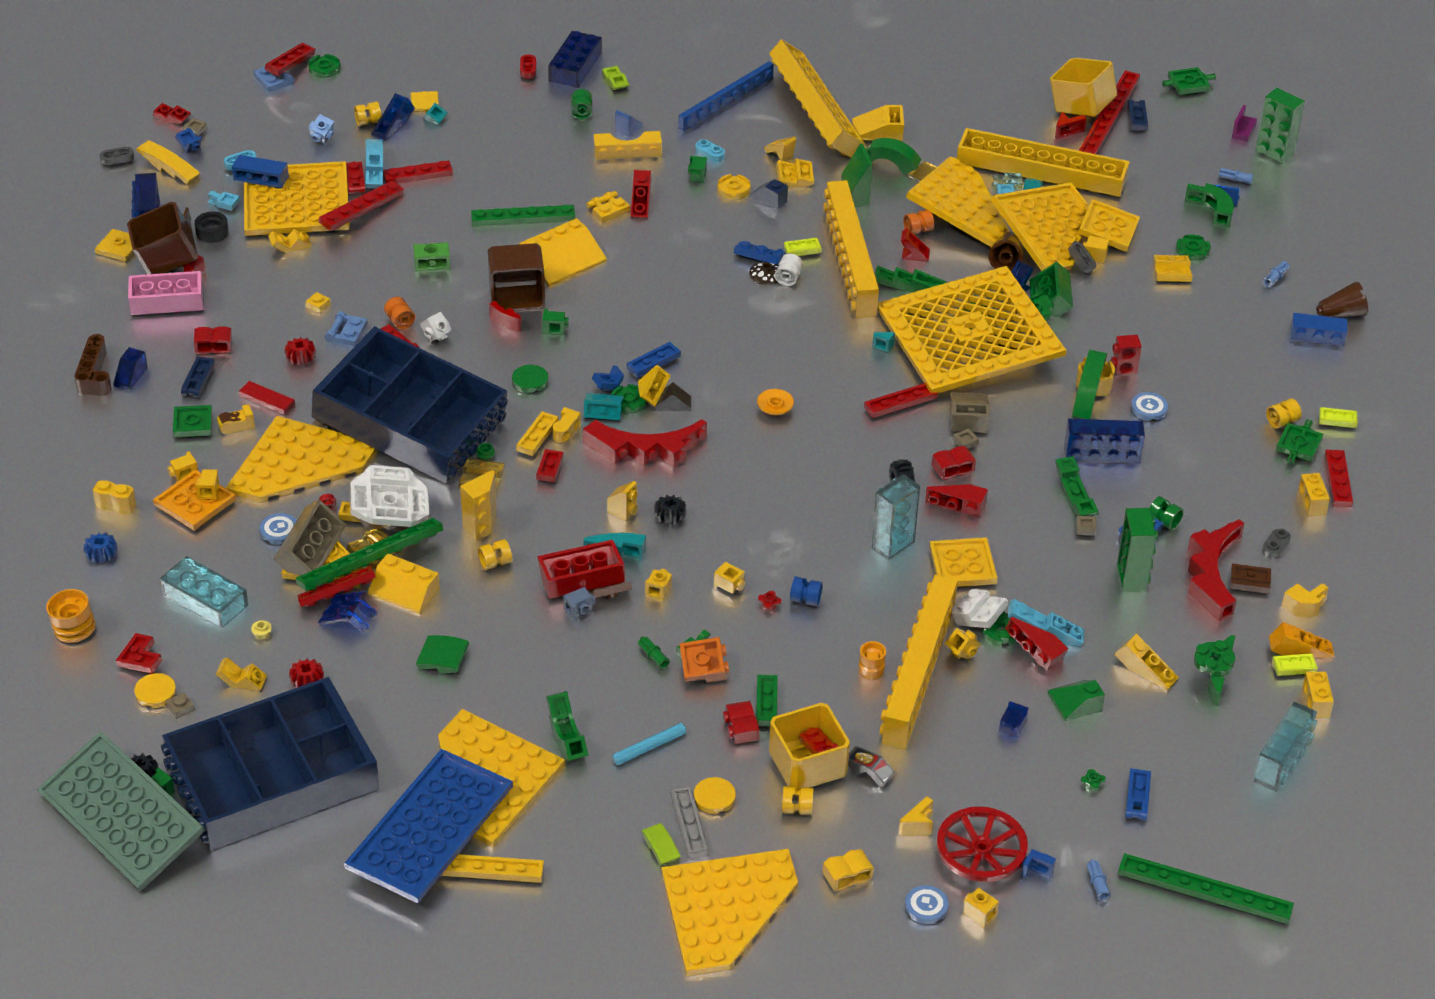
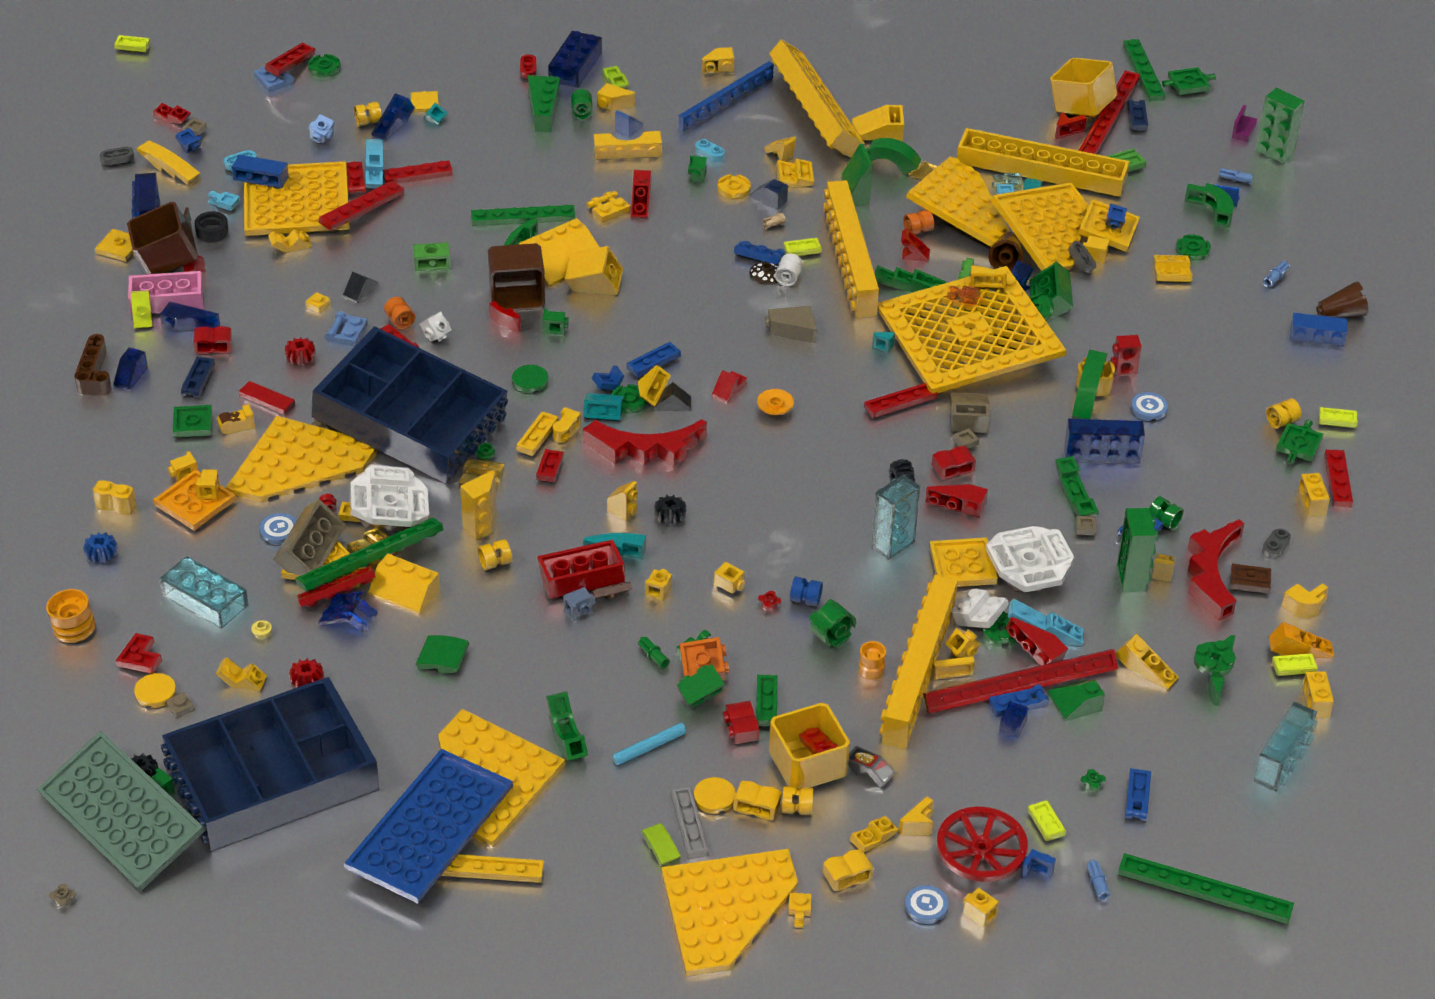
none -> dark tan plate [49,884,76,907]
none -> neon yellow plate [114,35,151,52]
none -> neon yellow plate [131,290,153,328]
none -> clear blue slope [160,302,220,332]
none -> black slope [343,272,379,304]
none -> green slope [504,218,538,245]
none -> green wedge [528,75,560,132]
none -> yellow slope [564,246,623,296]
none -> yellow slope [597,83,635,111]
none -> green brick [677,664,726,710]
none -> yellow slope [702,47,734,73]
none -> red slope [712,370,747,403]
none -> yellow brick [733,781,782,820]
none -> tan pin [763,212,786,229]
none -> dark tan slope [765,306,817,343]
none -> yellow plate [788,893,811,928]
none -> green brick [809,599,856,648]
none -> yellow slope [849,816,899,853]
none -> red plate [923,649,1118,714]
none -> yellow tile [932,656,975,680]
none -> clear orange plate [947,286,981,305]
none -> bright green plate [958,258,974,280]
none -> yellow slope [971,265,1007,288]
none -> white piece [986,526,1074,592]
none -> blue plate [988,684,1050,717]
none -> neon yellow plate [1027,800,1066,841]
none -> blue bracket [1105,204,1127,229]
none -> bright green plate [1107,148,1147,172]
none -> green plate [1123,39,1165,101]
none -> yellow slope [1152,553,1175,582]

